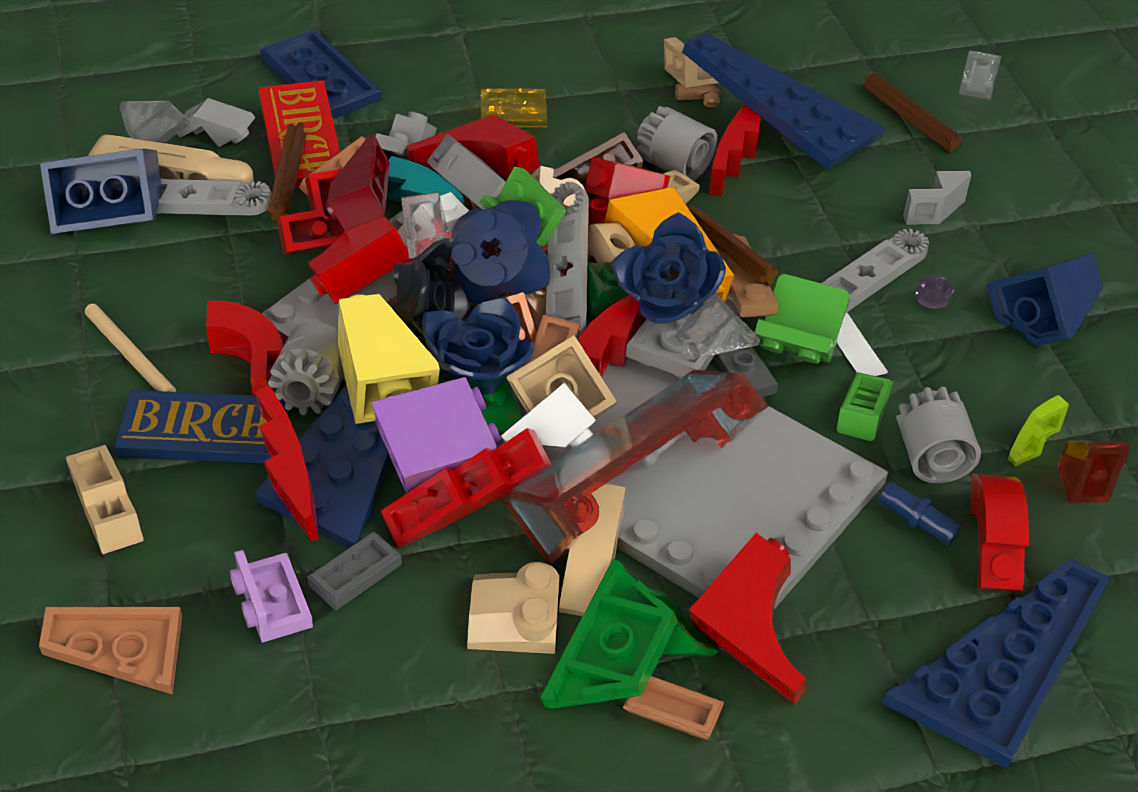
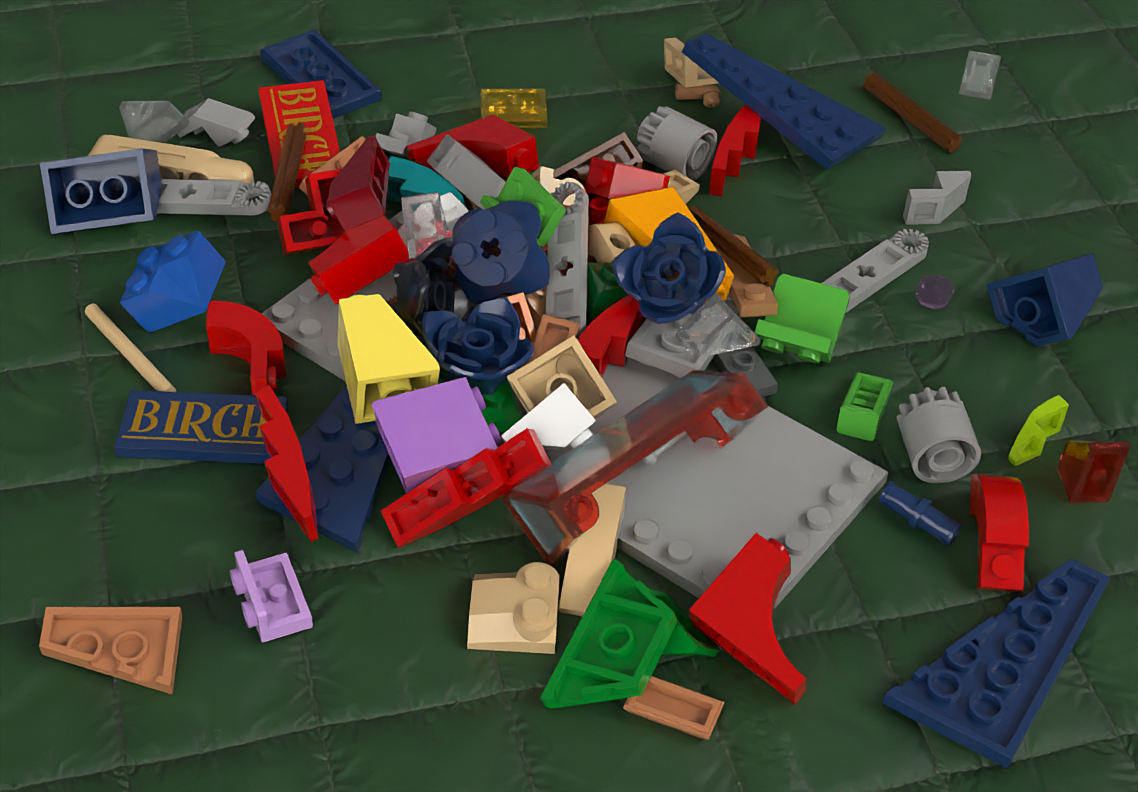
tan slope [65,445,144,554] -> none
light grey gear [268,321,344,415] -> none
dark grey plate [307,531,402,611] -> none
white sticker [836,312,888,376] -> none
none -> blue slope [120,230,226,333]

